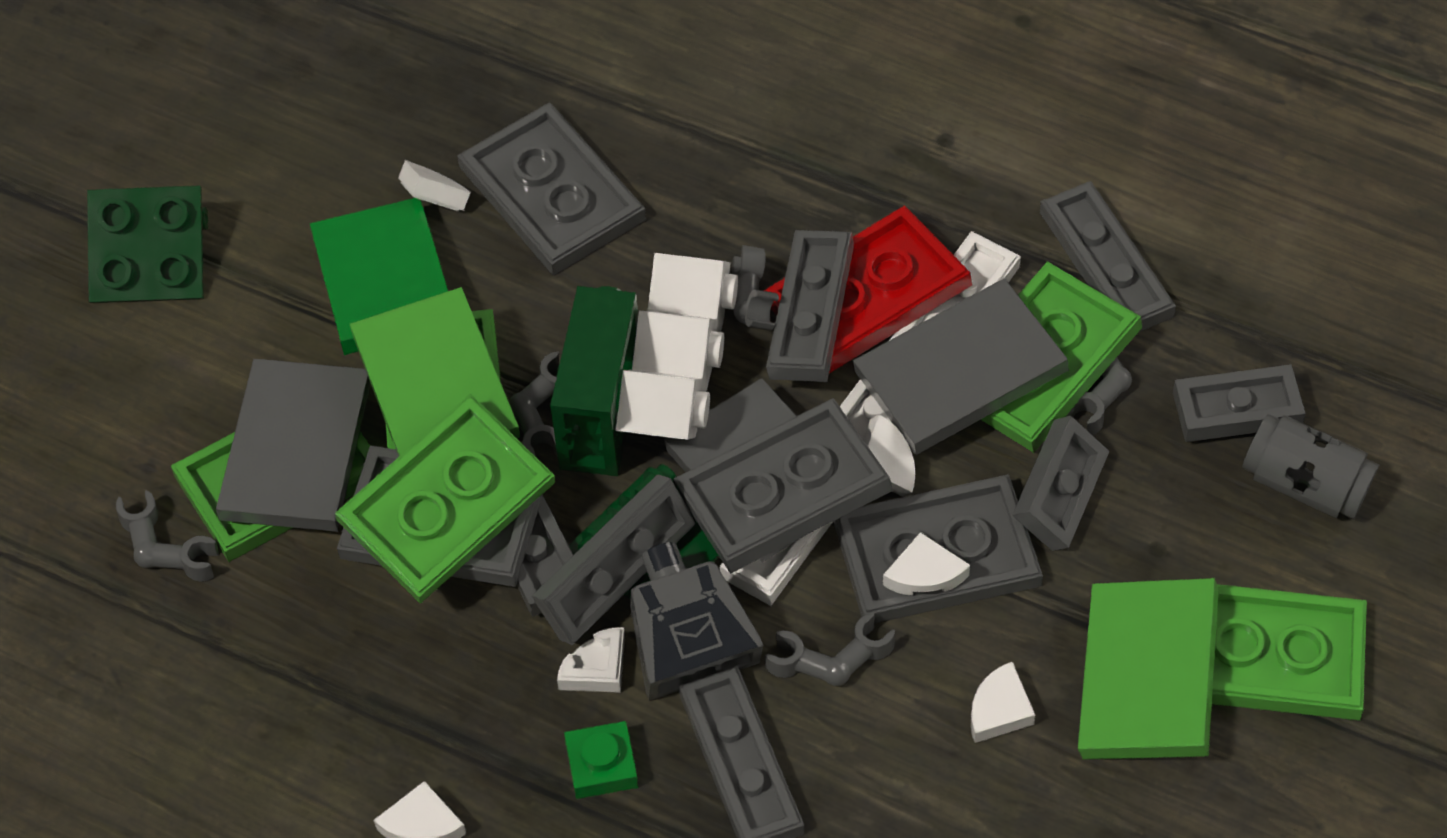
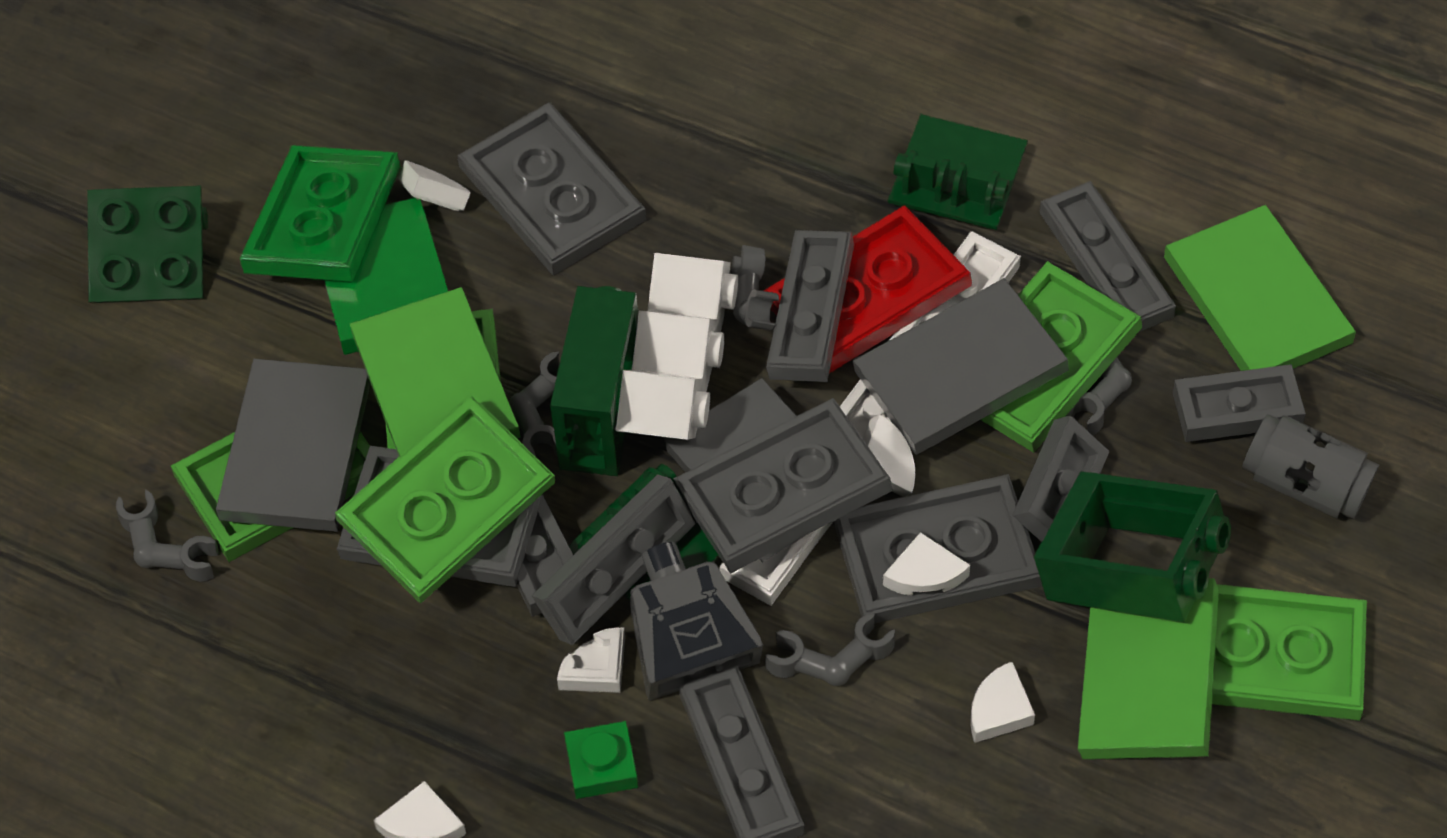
none -> green tile [239,145,401,282]
none -> dark green hinge [888,114,1028,230]
none -> dark green window [1034,471,1231,622]
none -> bright green tile [1164,205,1356,371]

